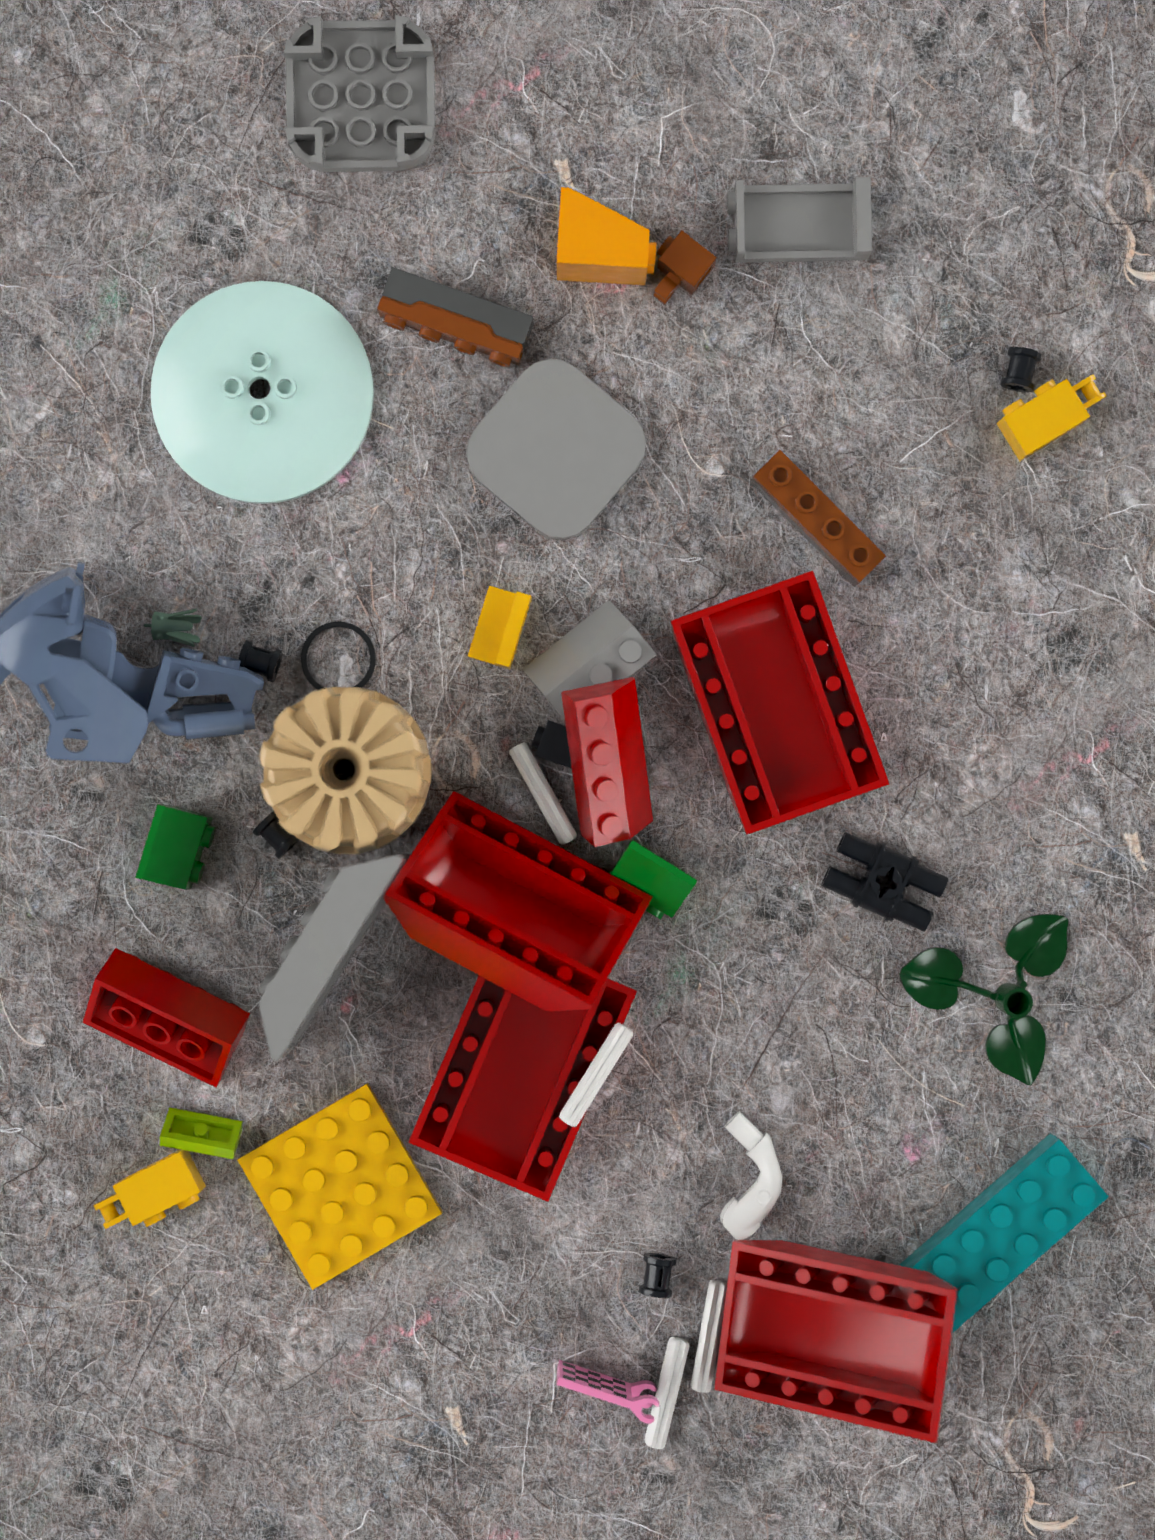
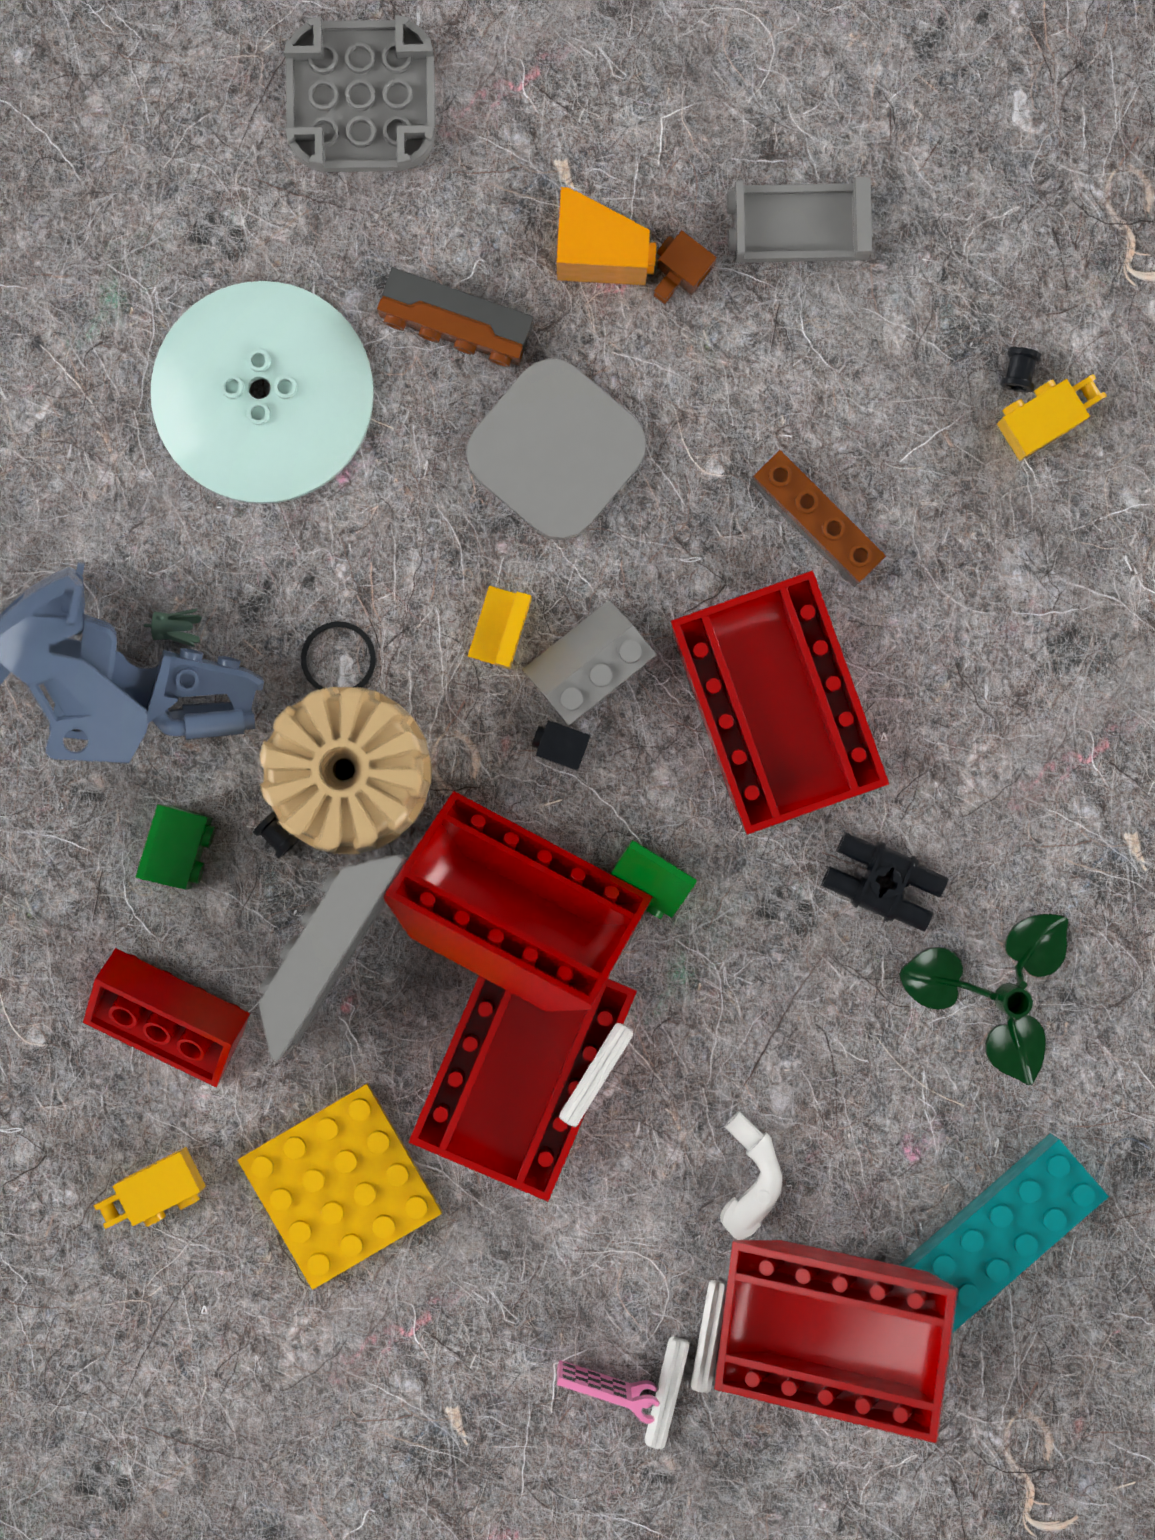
lime plate [159,1107,243,1159] -> none
black bush [238,640,283,682] -> none
white axle [509,742,577,845] -> none
red slope [561,677,653,847] -> none
black bush [639,1253,677,1298] -> none

